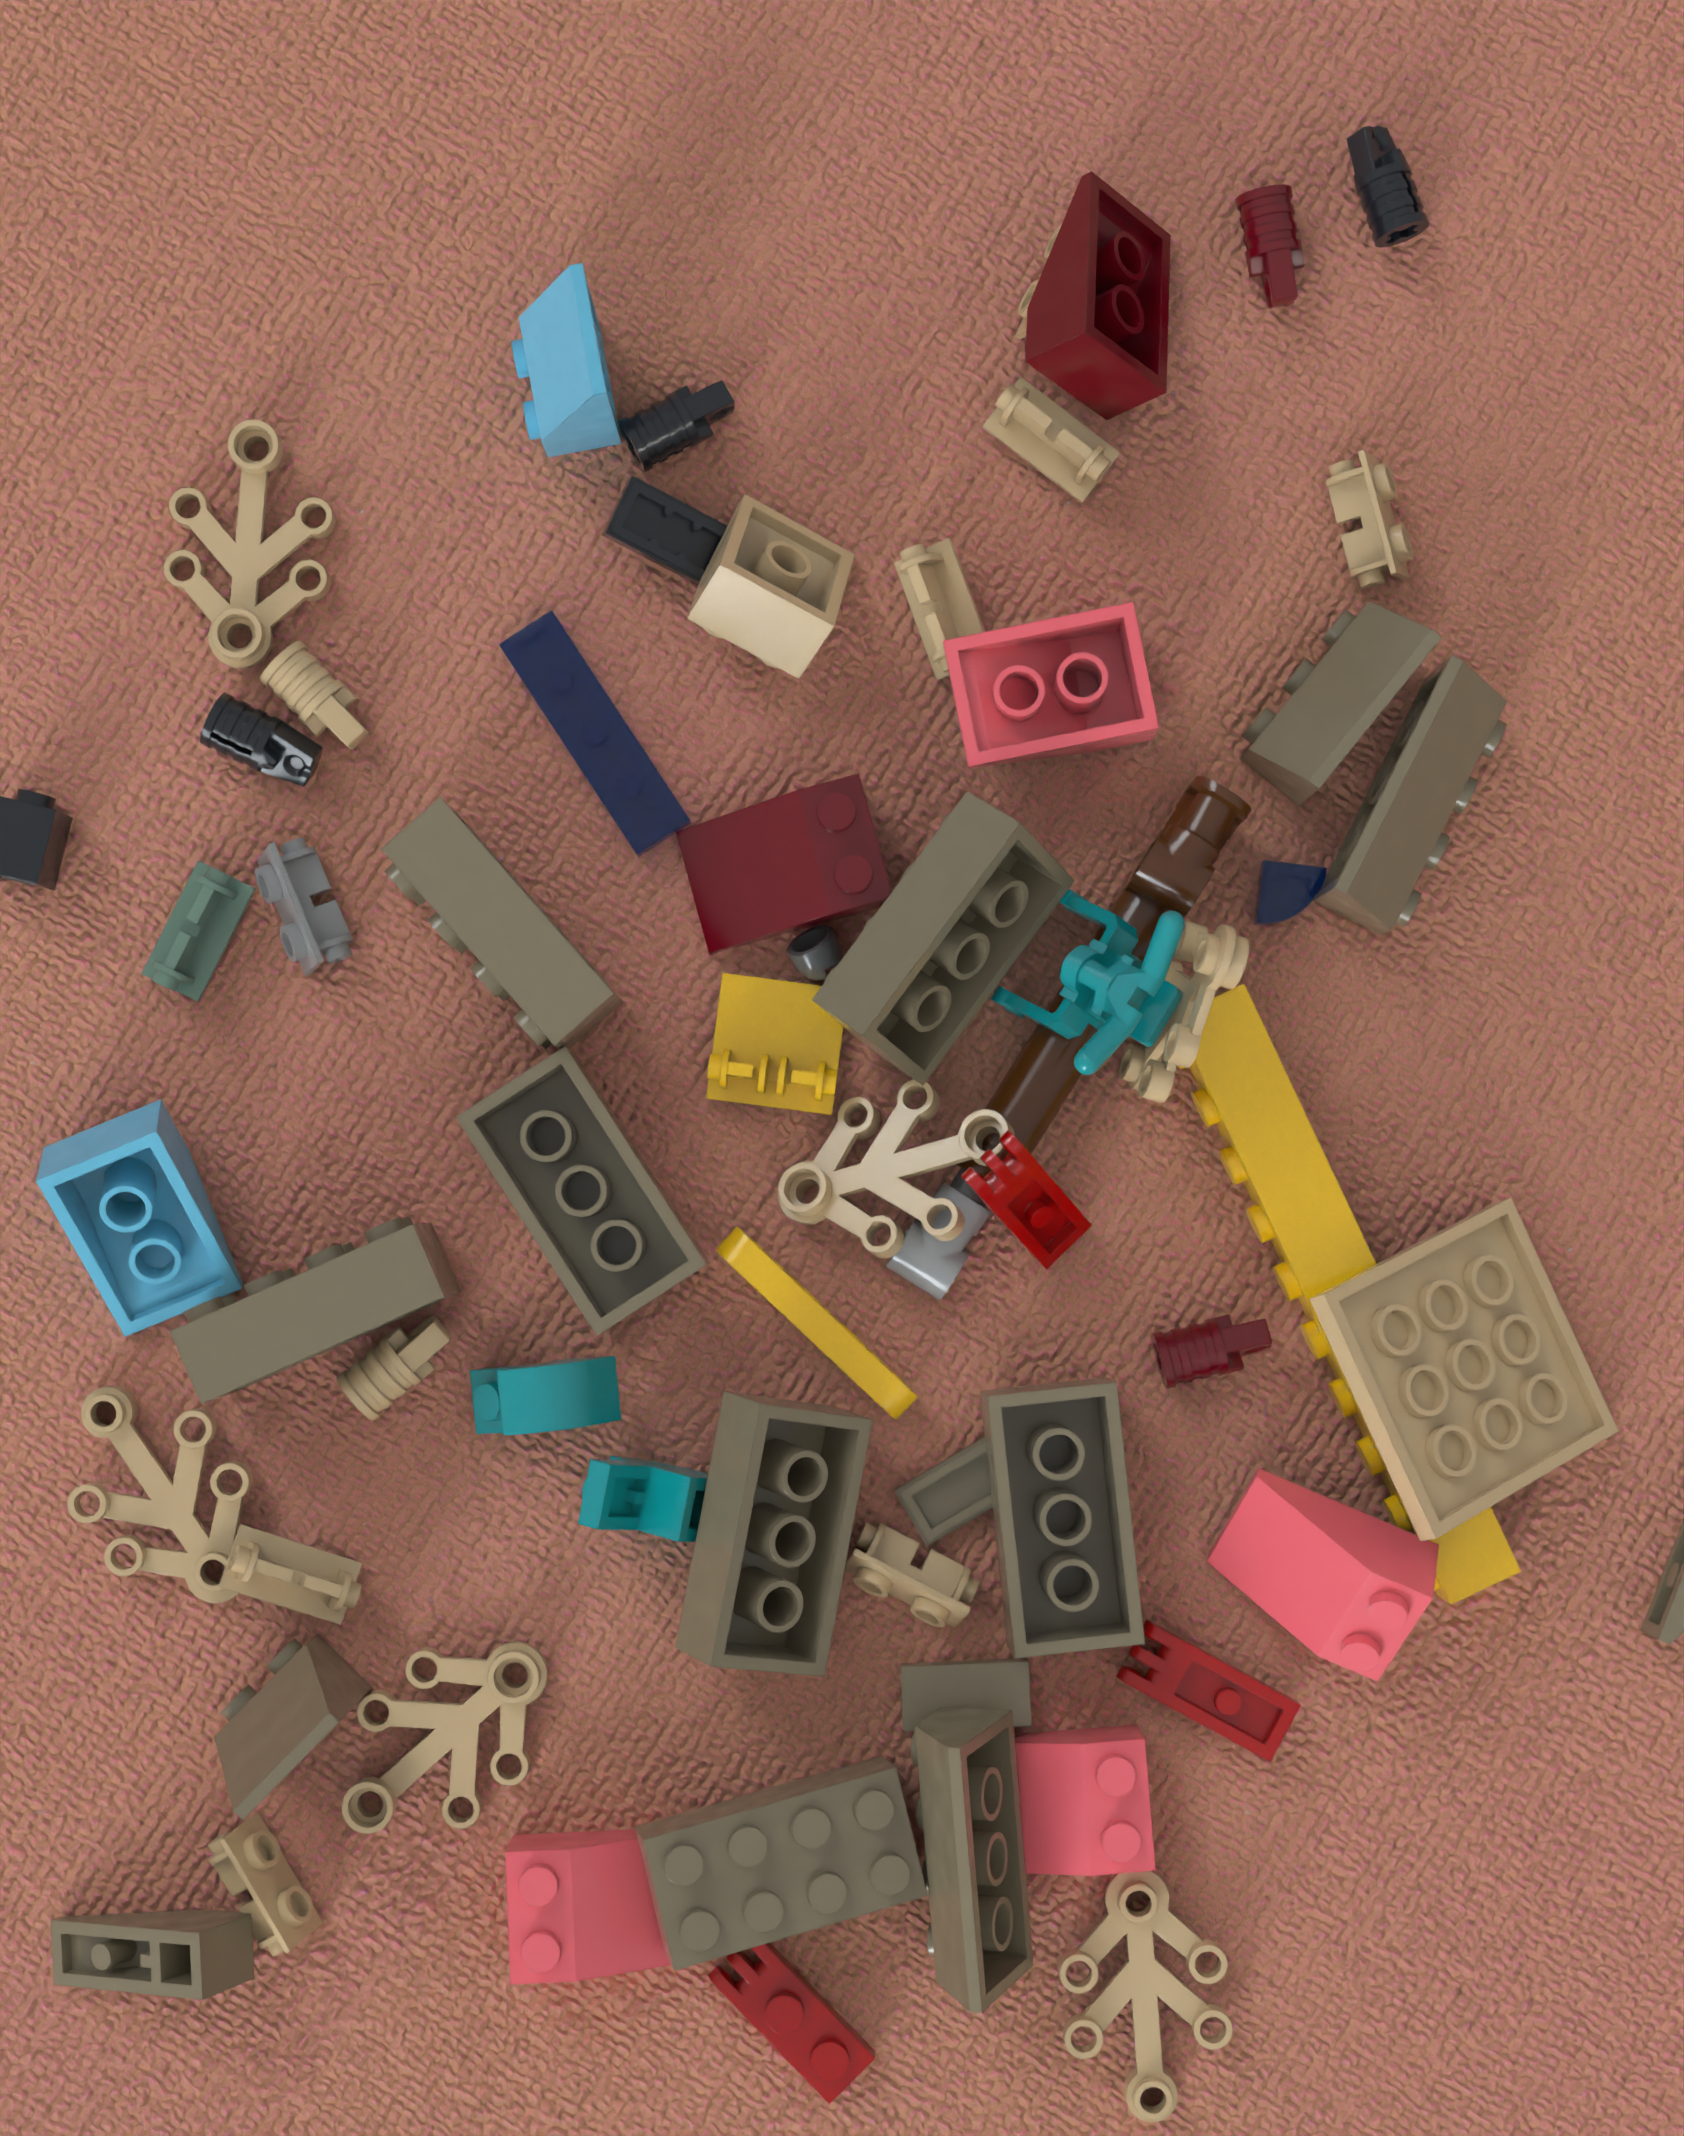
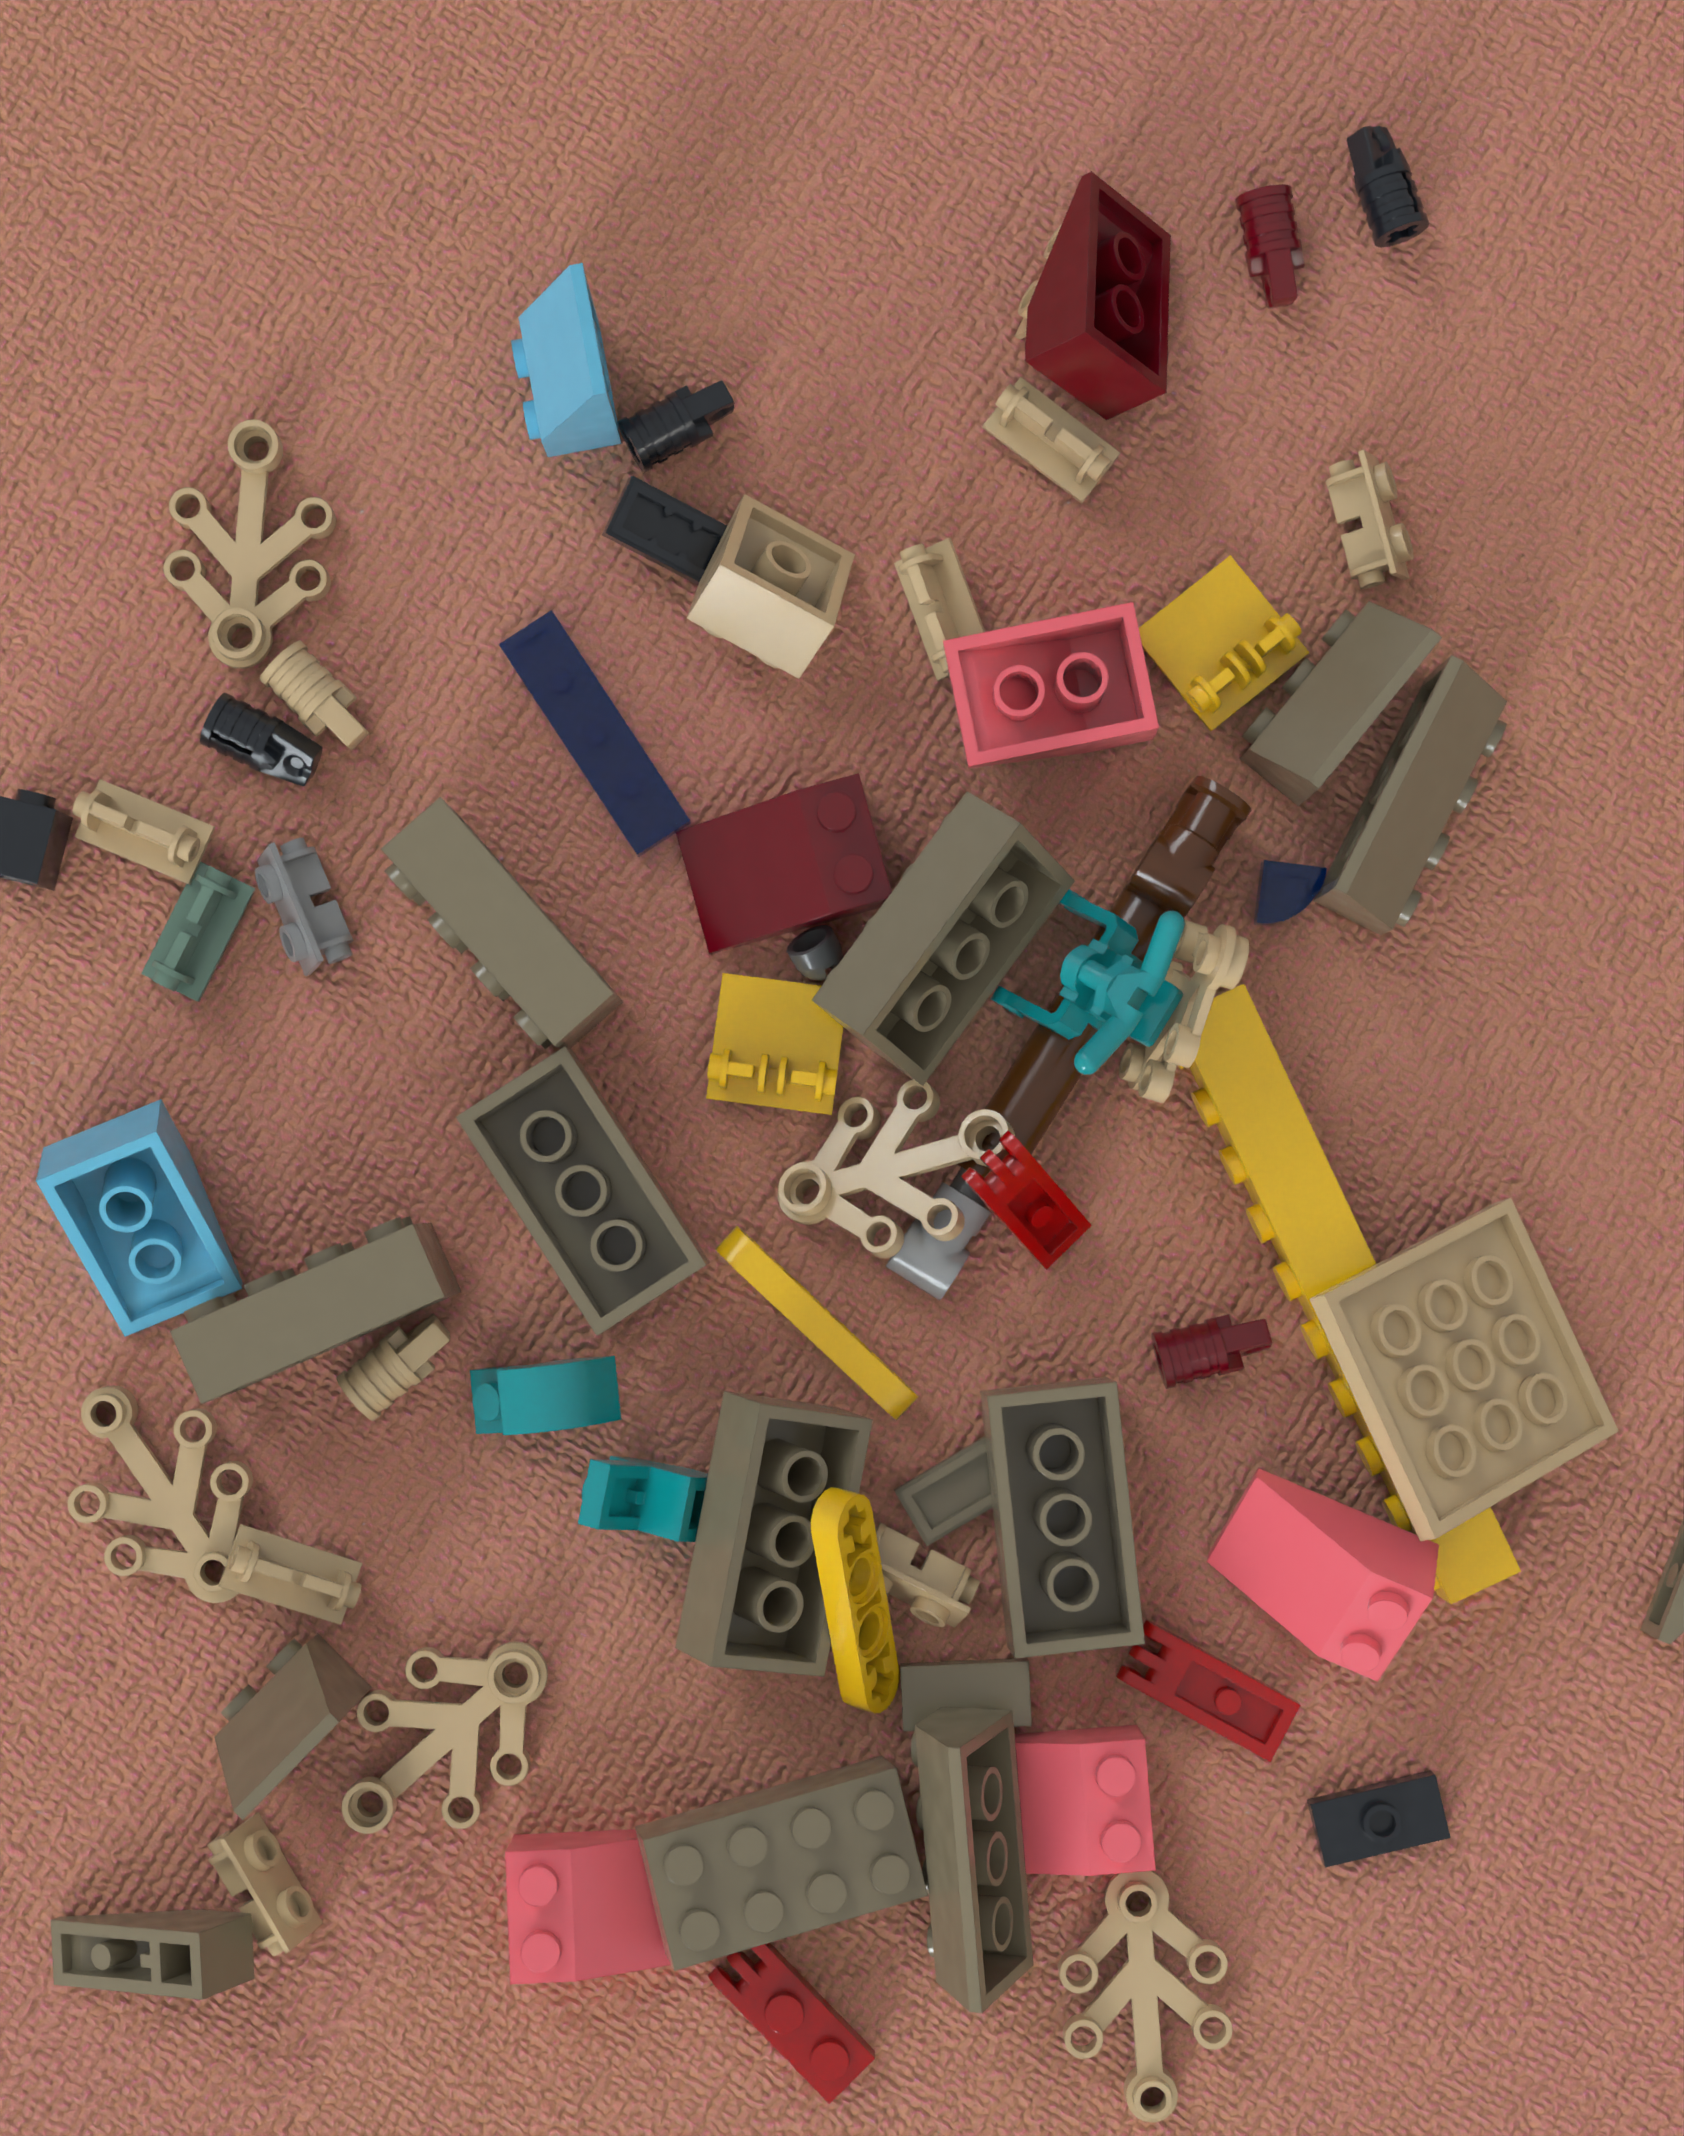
none -> tan hinge [72,779,215,885]
none -> yellow beam [811,1487,899,1714]
none -> yellow hinge [1139,555,1310,732]
none -> black plate [1307,1770,1451,1868]

